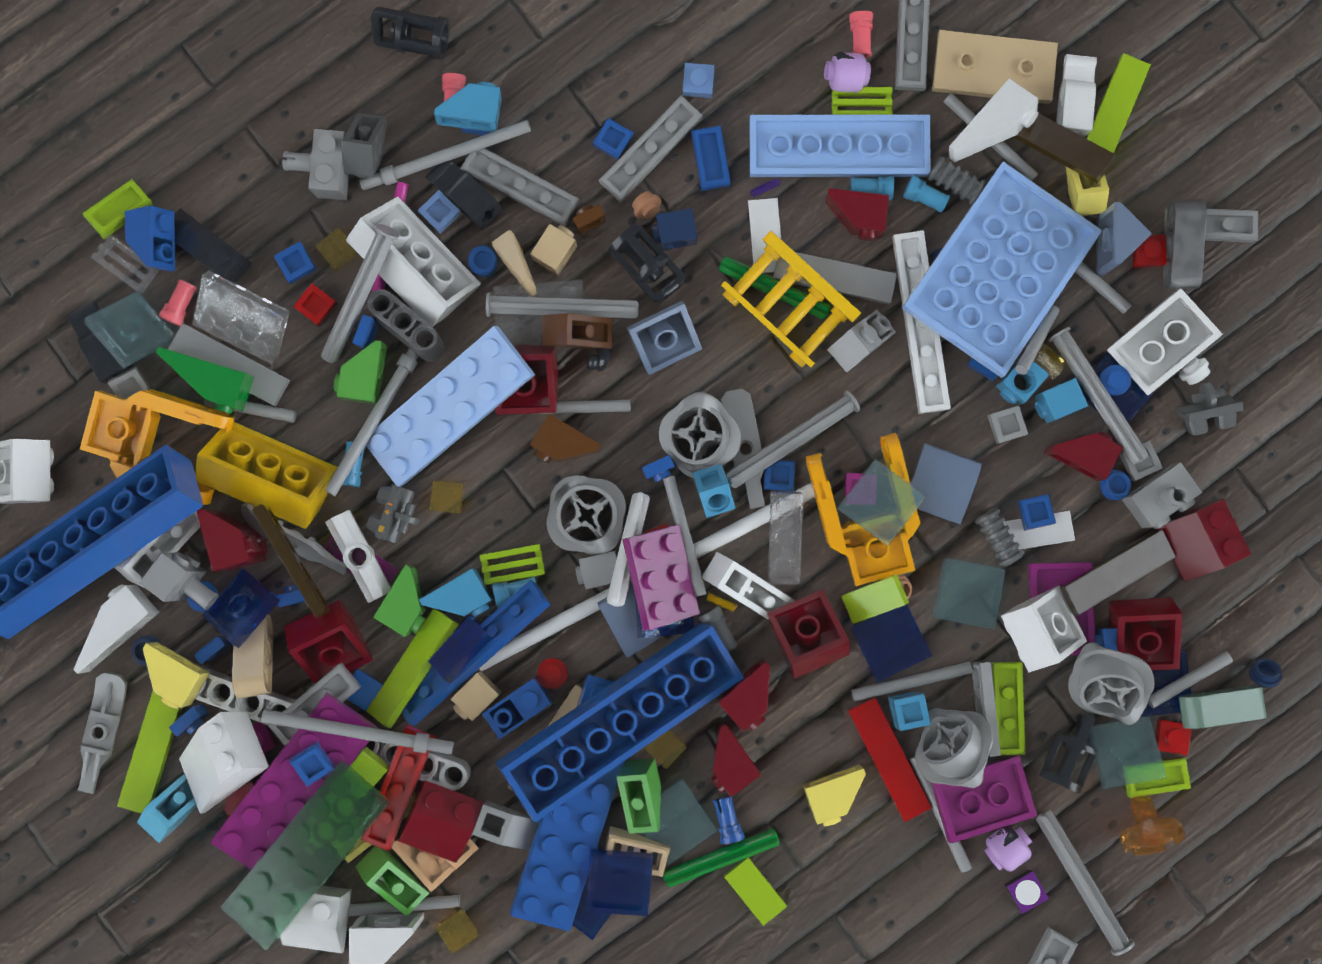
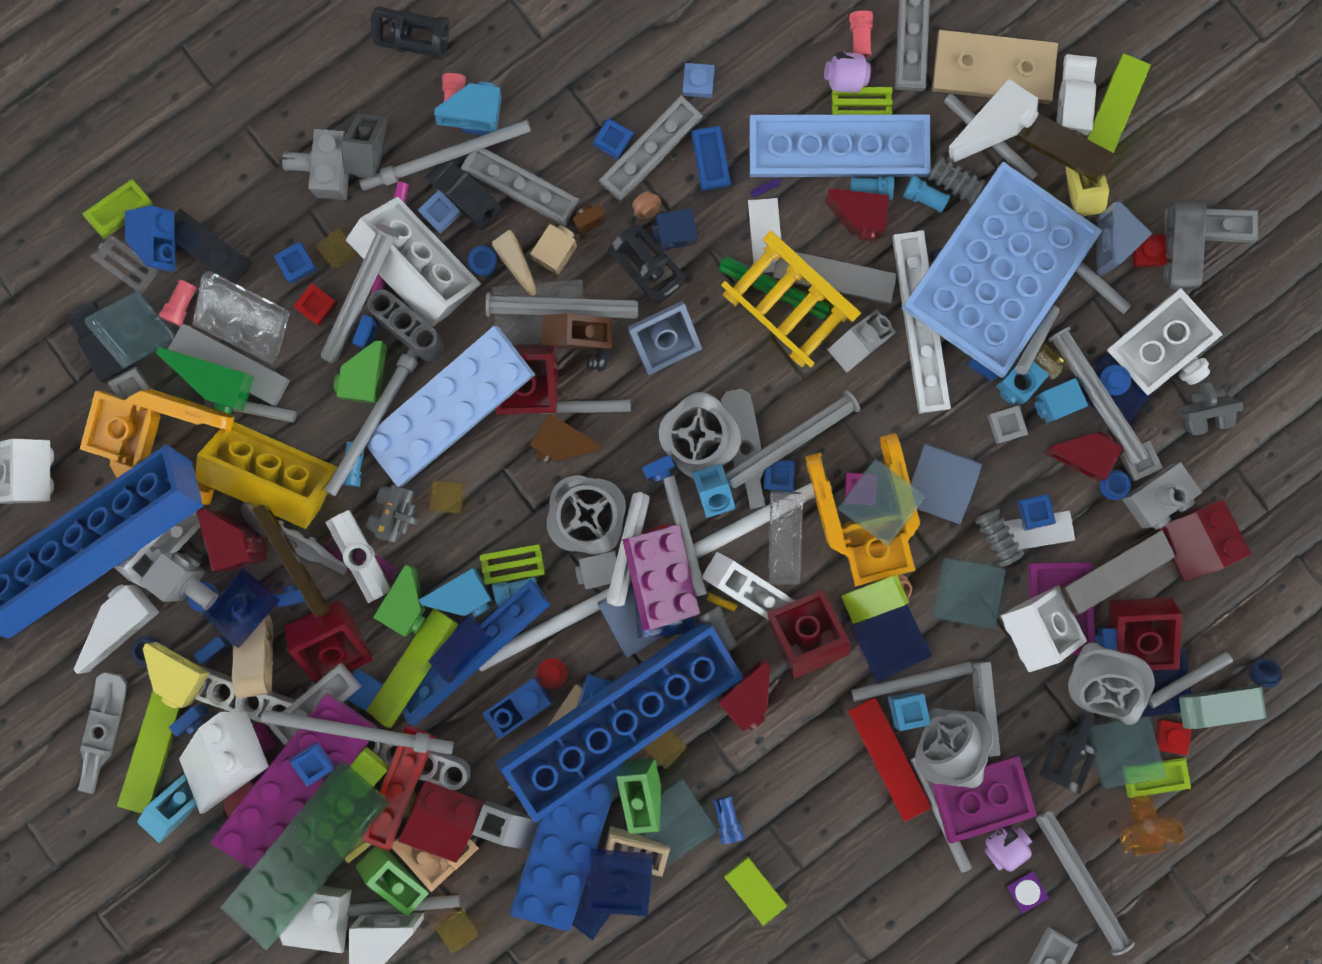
tan brick [451,671,502,721] -> none
green axle [663,829,780,888] -> none
dark red slope [711,721,761,797] -> none
light yellow slope [802,764,866,826] -> none
lime tile [991,661,1025,755] -> none

